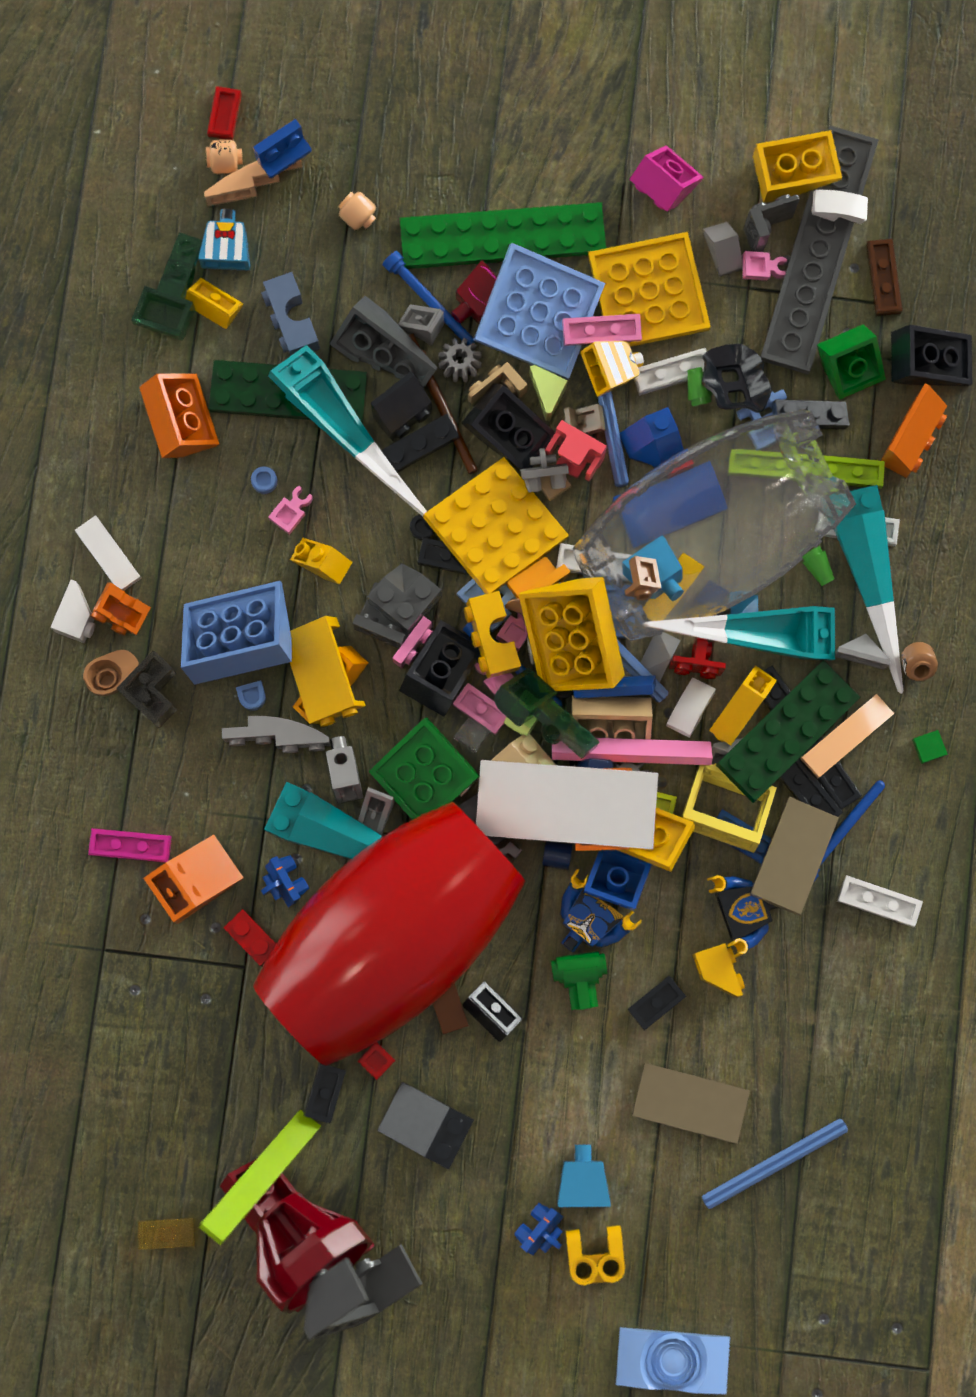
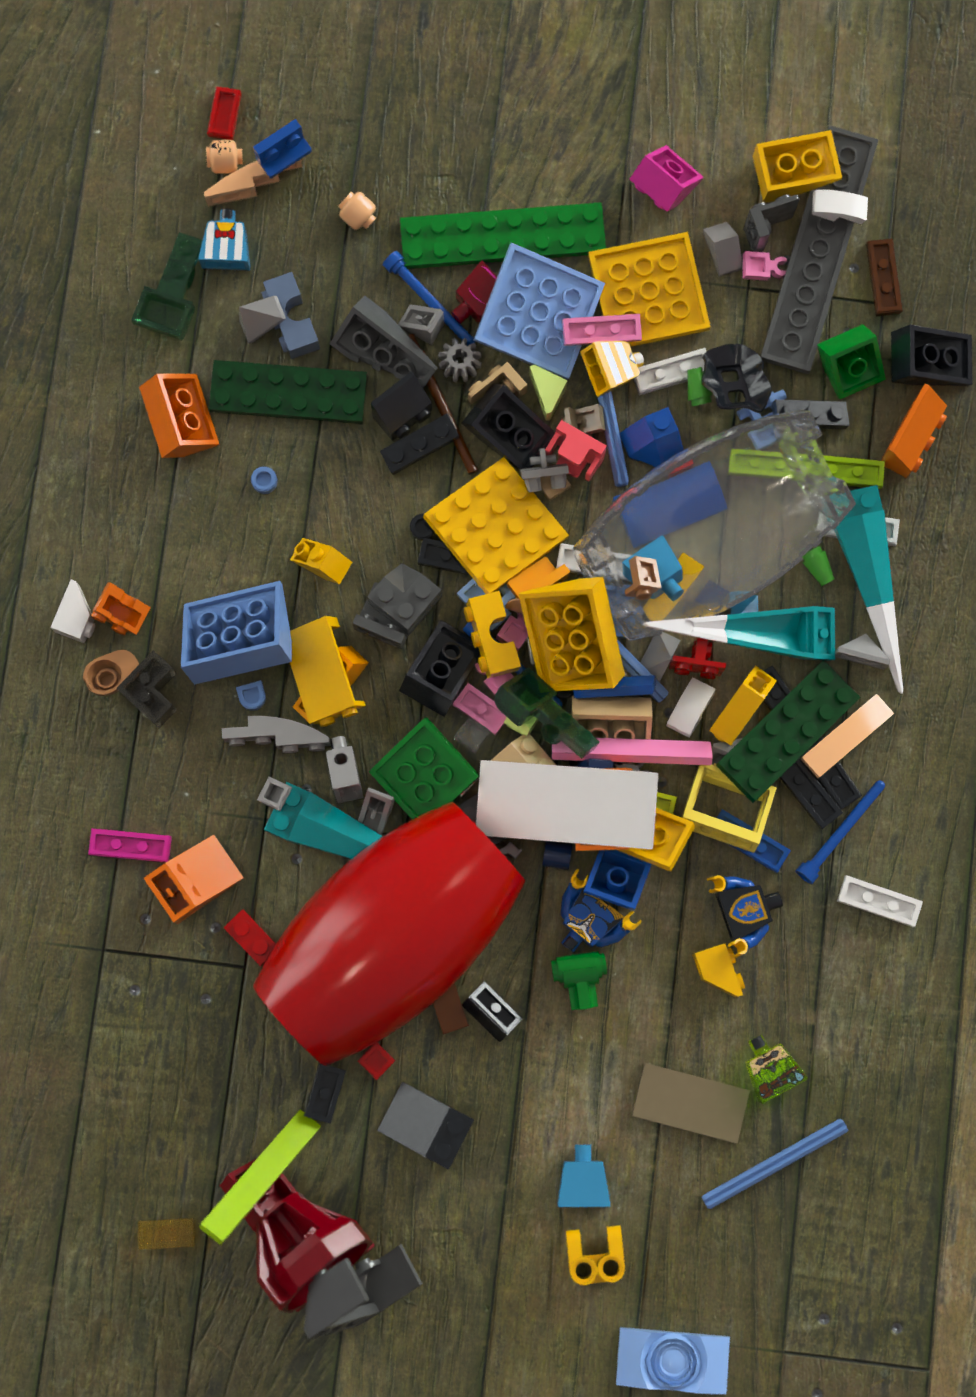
white tile [75,515,142,591] -> none
yellow slope [185,278,243,329] -> none
blue hips [261,855,309,907] -> none
teal plate [268,345,427,517] -> none
bright pink plate [268,486,313,535] -> none
bright pink plate [392,616,433,668] -> none
blue hips [514,1203,563,1256] -> none
black plate [627,976,686,1031] -> none
dark tan tile [749,797,839,916] -> none
medium nougat head [901,642,938,681] -> none
green tile [912,730,948,764] -> none
none -> light grey slope [239,296,286,343]
none -> light grey slope [257,777,292,811]
none -> torso [745,1034,808,1104]

